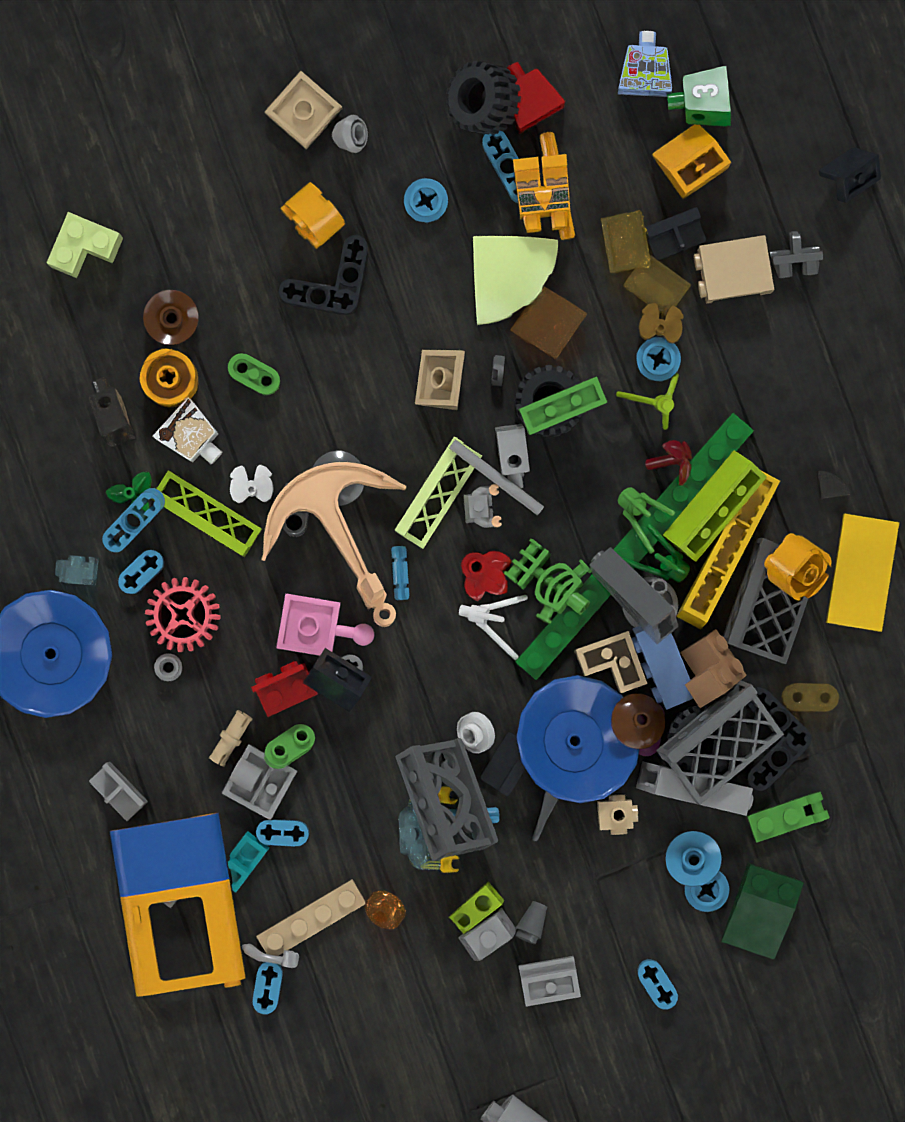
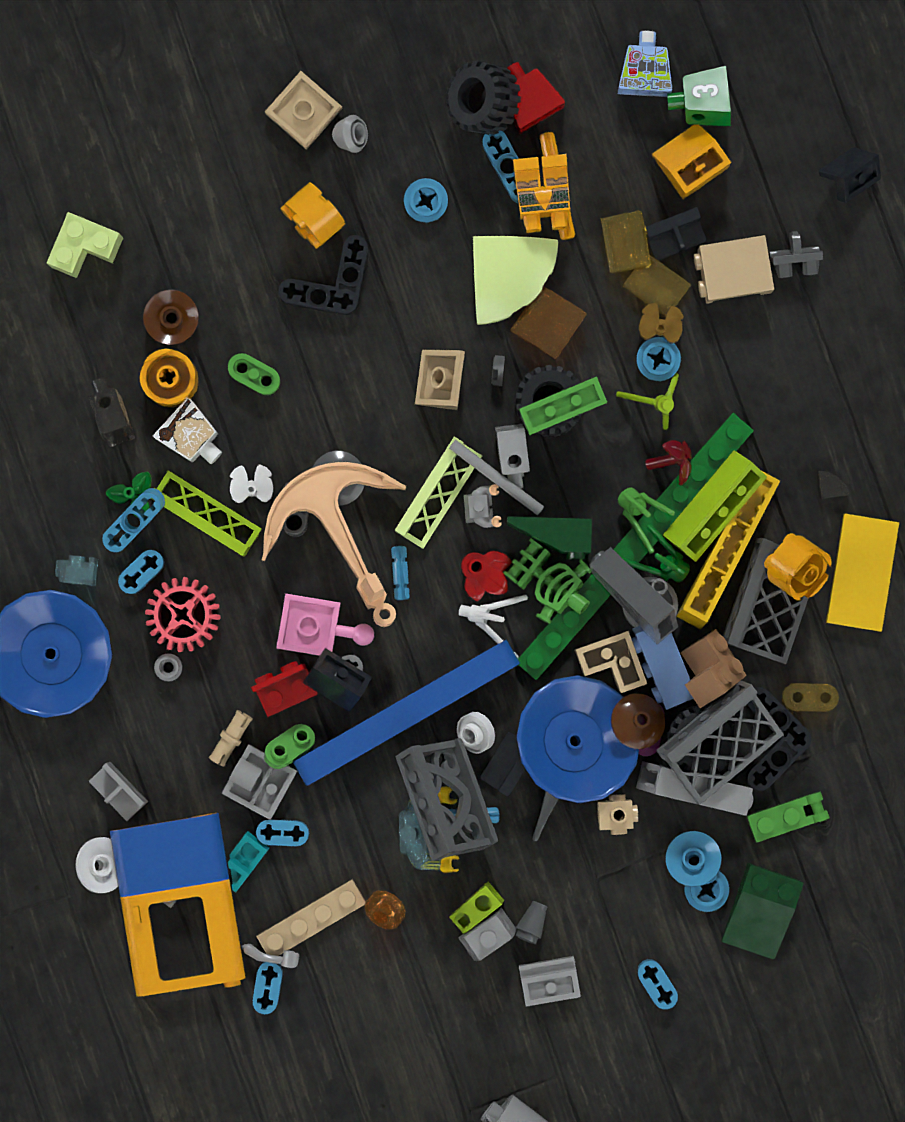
none -> white dish [76,837,118,893]
none -> blue beam [293,639,520,786]
none -> dark green slope [507,517,592,560]

